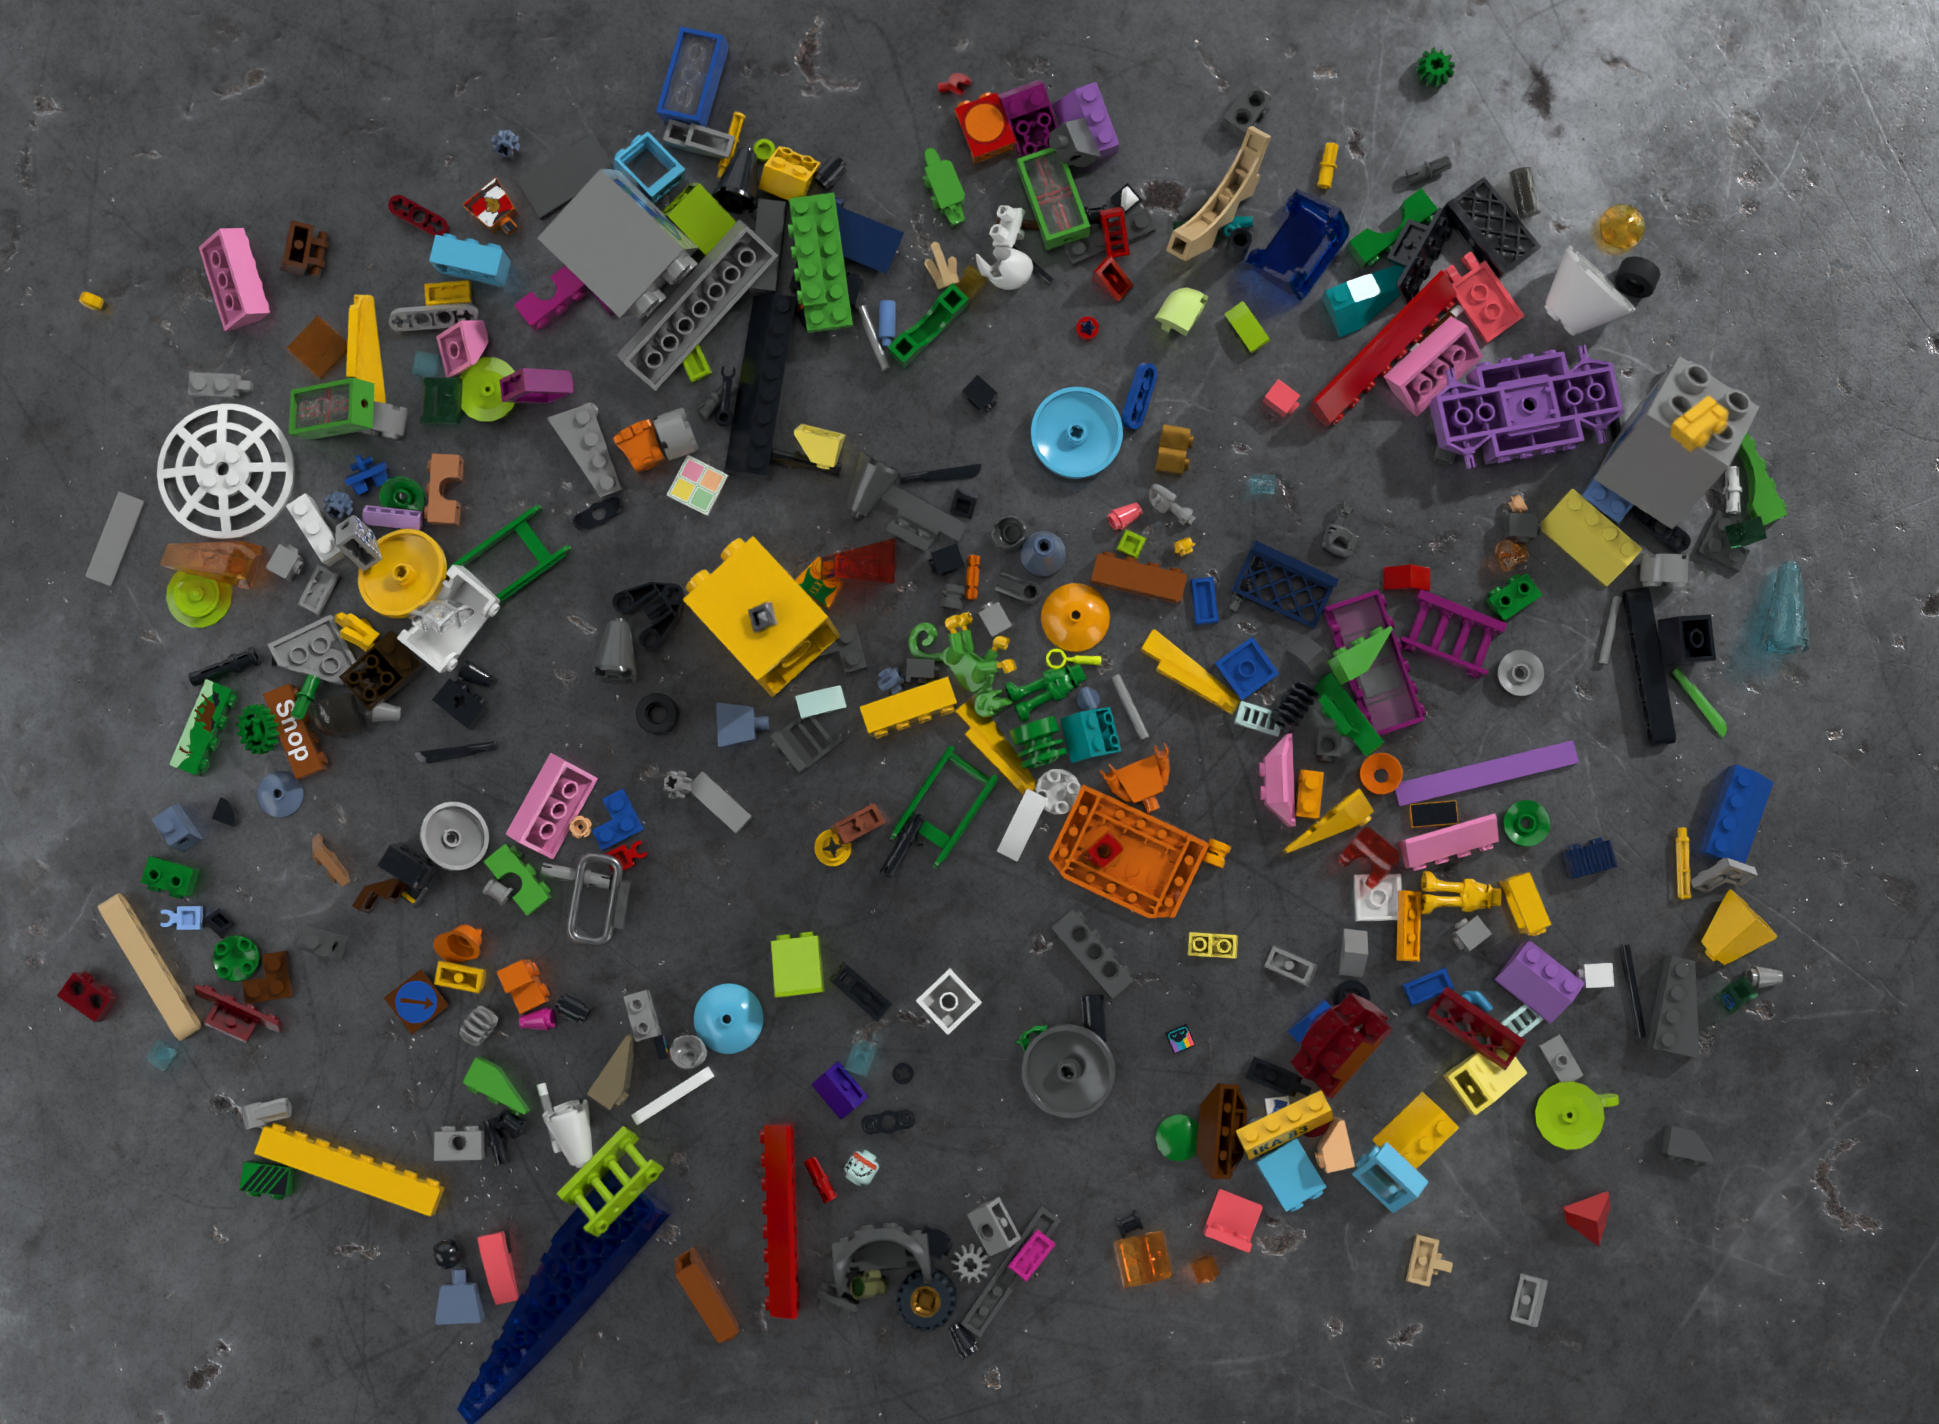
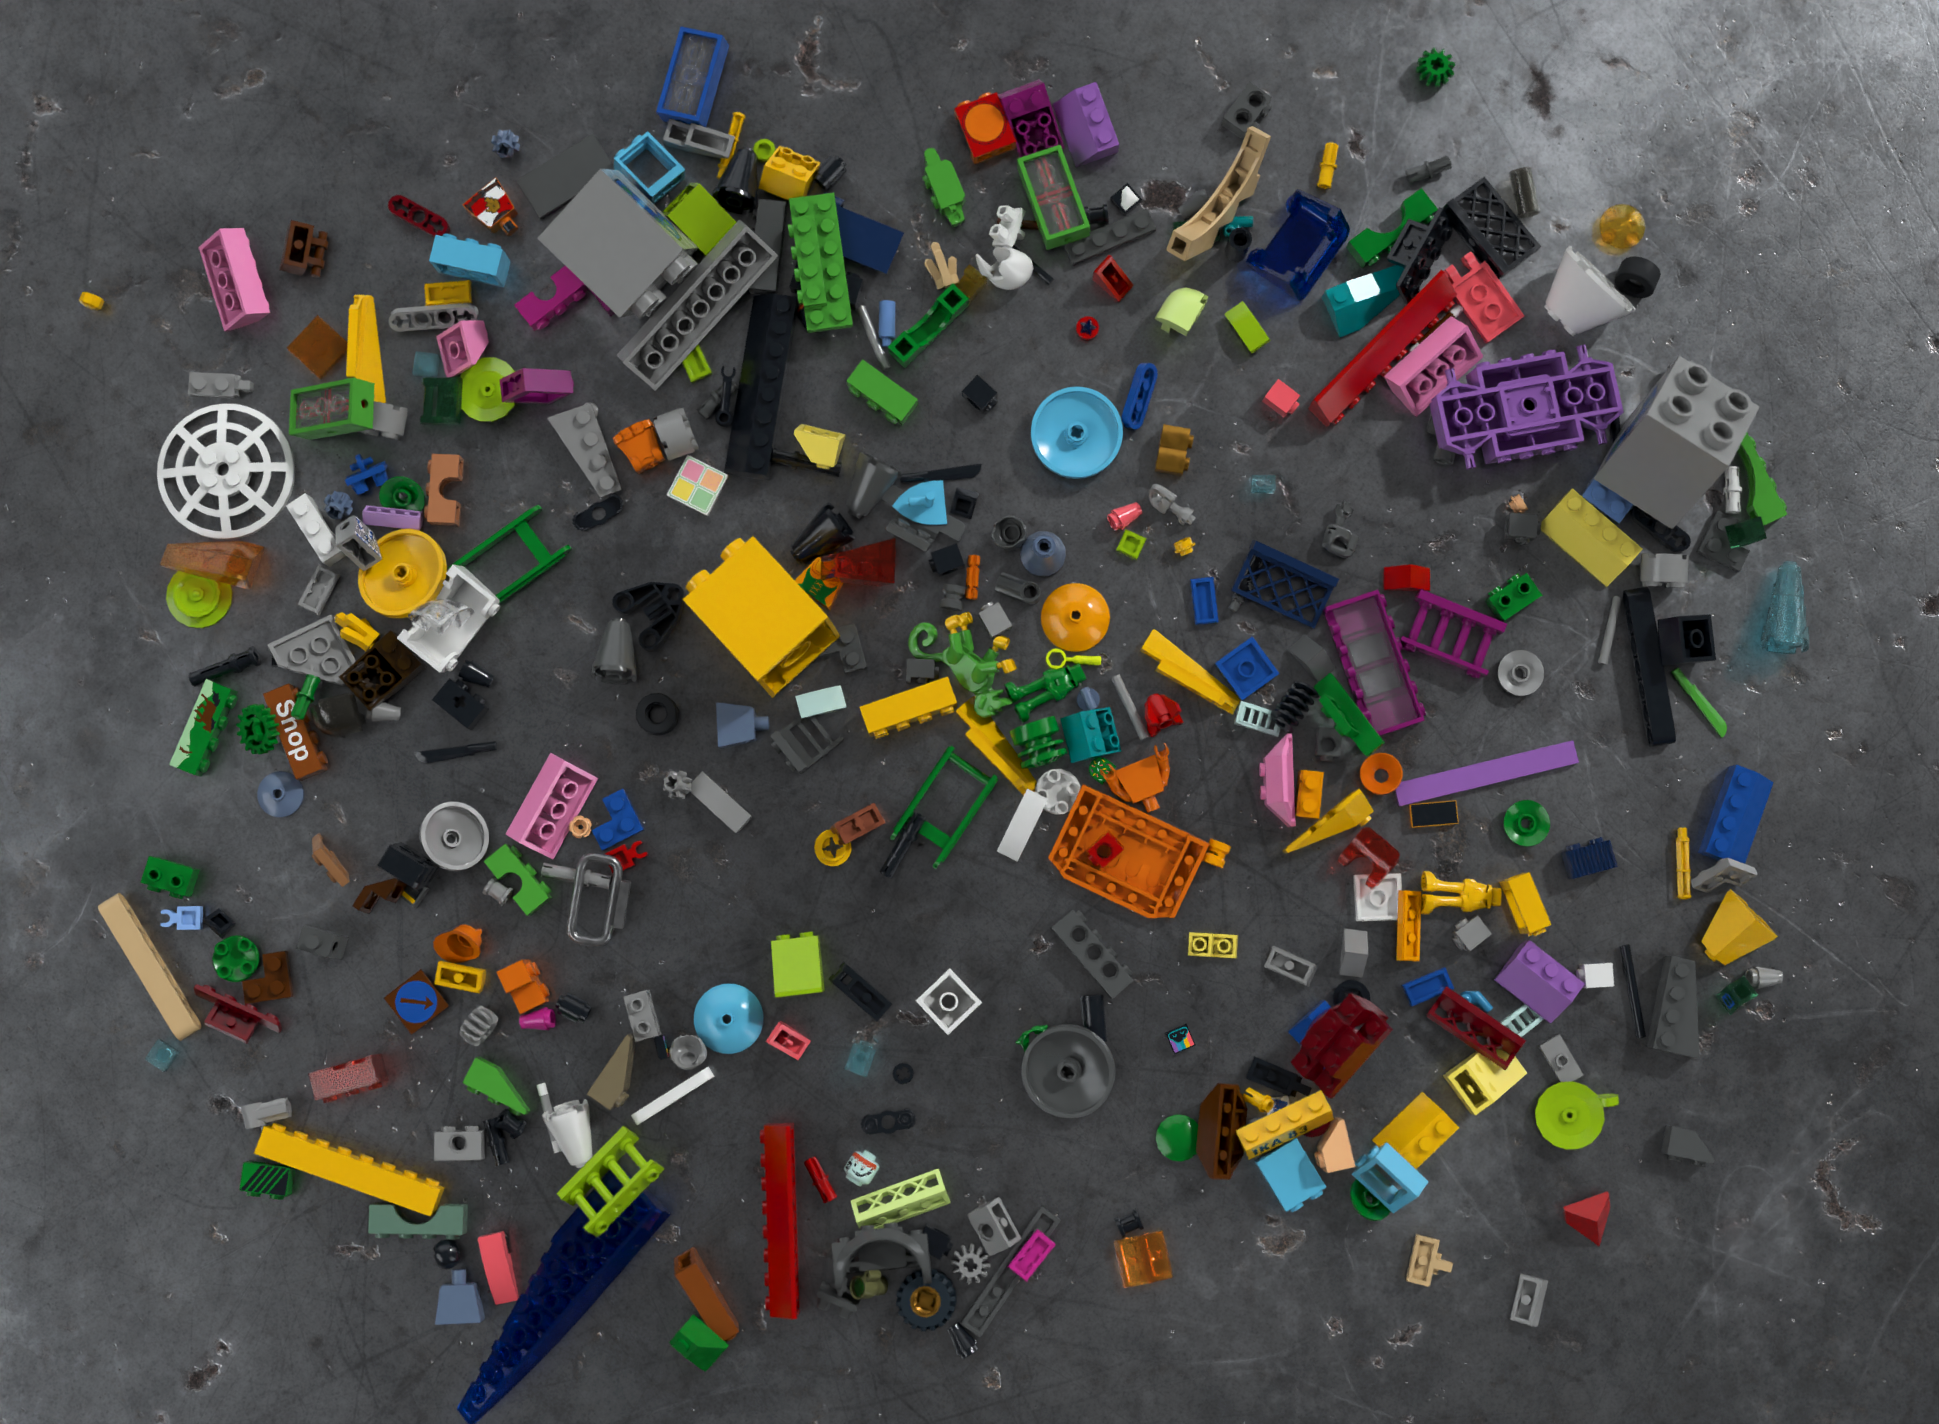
dark red brick [57,971,118,1022] -> none
light grey slope [85,492,145,587] -> none
sand blue torso [152,803,203,852] -> none
black tile [212,797,237,827] -> none
light grey brick [265,544,305,582] -> none
black tile [748,602,778,633] -> none
dark purple panel [812,1061,868,1120] -> none
sand blue gear [877,667,906,695] -> none
red piece [938,73,973,96] -> none
dark grey torso [1049,118,1101,168] -> none
dark orange brick [1090,551,1187,604] -> none
red slope [1099,207,1130,258] -> none
clear orange brick [1189,1253,1220,1284] -> none
coral bracket [1202,1189,1263,1253] -> none
bright green slope [1327,626,1393,685] -> none
bright pink slope [1398,814,1499,871] -> none
clear orange piece [1495,539,1528,571] -> none
yellow brick [1670,396,1729,452] -> none
none -> clear red wedge [308,1053,388,1103]
none -> sand green arch [368,1203,468,1239]
none -> green slope [669,1314,729,1372]
none -> coral slope [766,1021,811,1060]
none -> black cone [790,502,856,563]
none -> bright green brick [846,359,918,425]
none -> yellowish green fence [850,1168,951,1229]
none -> medium azure shield [892,480,947,525]
none -> green tile [1089,757,1116,785]
none -> red brick [1144,693,1183,737]
none -> yellow pin [1243,1087,1274,1113]
none -> green dish [1350,1179,1391,1221]

